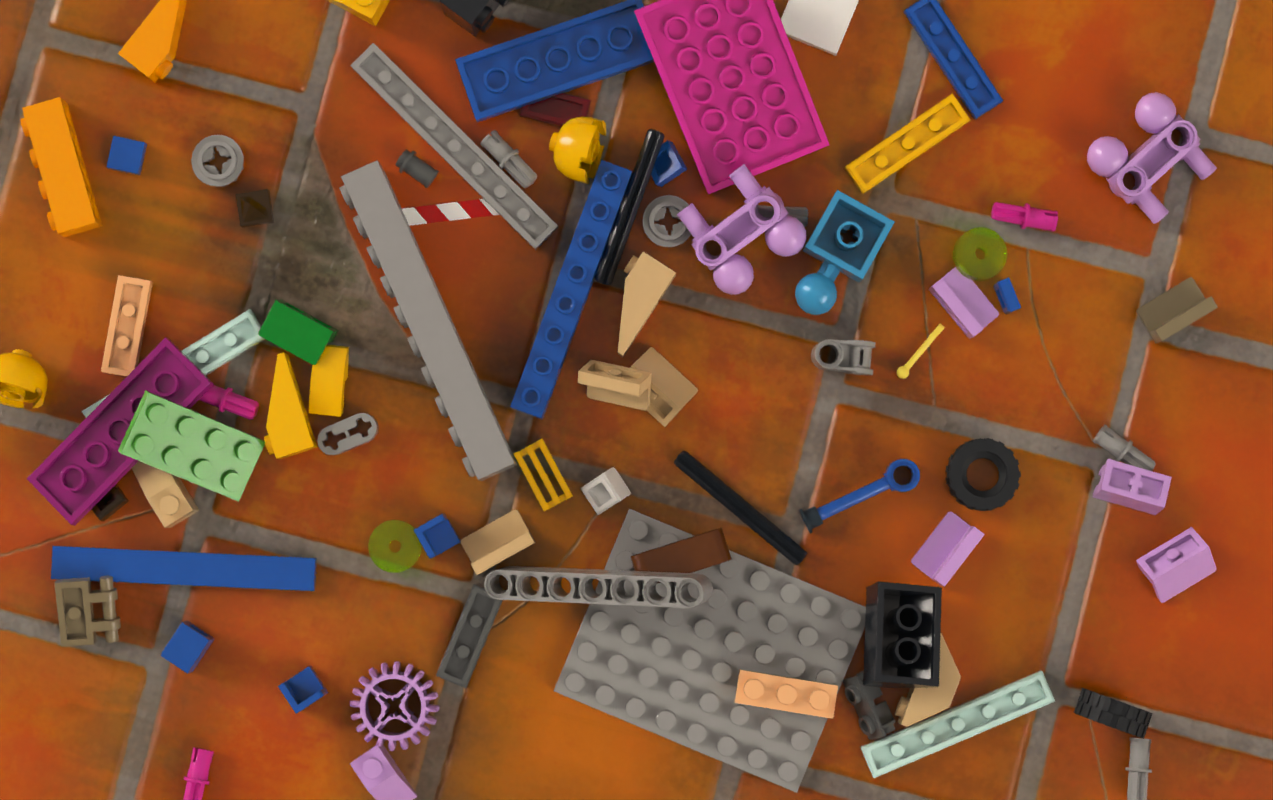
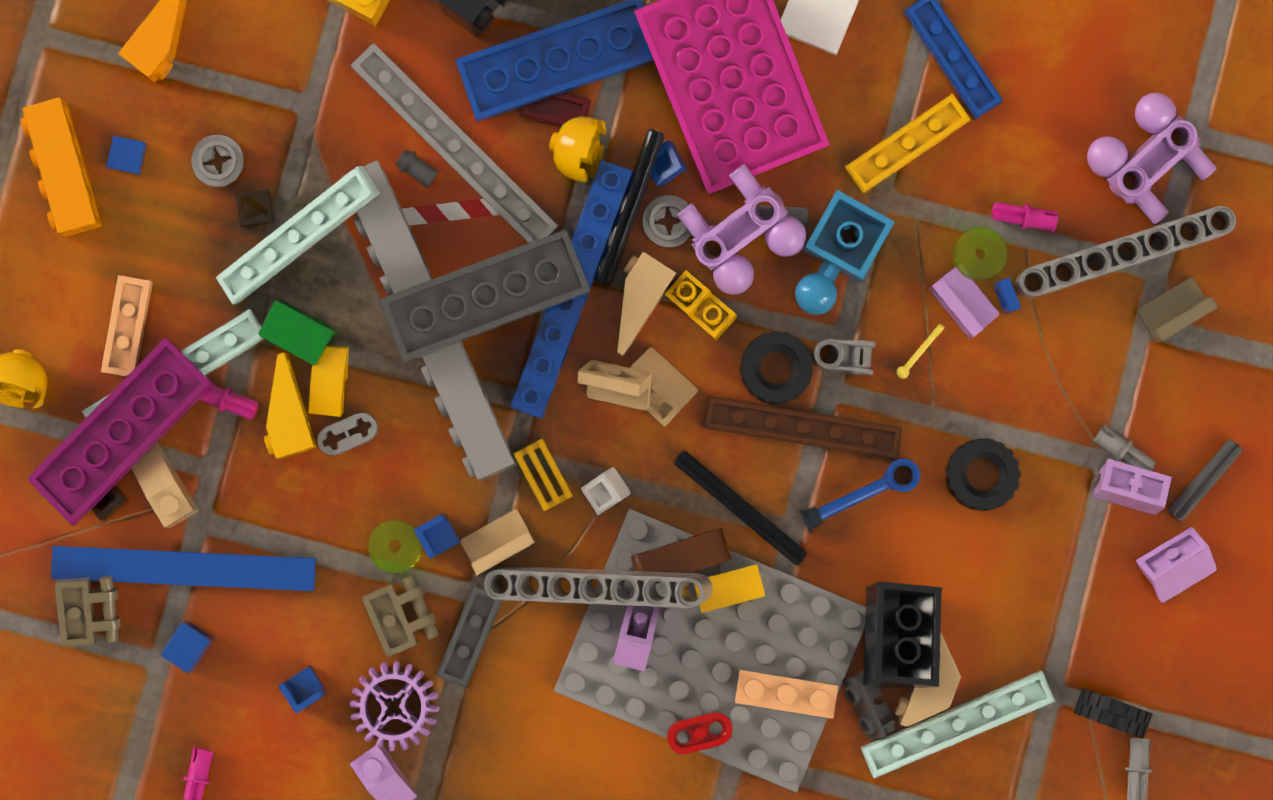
bright green plate [118,390,265,502] -> none
light grey axle [480,130,537,188] -> none
lavender panel [911,511,985,587] -> none
none -> light aqua tile [216,166,380,305]
none -> dark tan plate [361,575,439,658]
none -> dark grey plate [379,229,591,364]
none -> lavender slope [612,590,660,672]
none -> yellow slope [664,270,738,341]
none -> red plate [667,712,733,754]
none -> yellow tile [694,564,766,613]
none -> reddish brown tile [703,396,903,460]
none -> black tyre [740,331,813,404]
none -> light grey beam [1015,206,1236,299]
none -> dark grey axle [1168,440,1243,521]

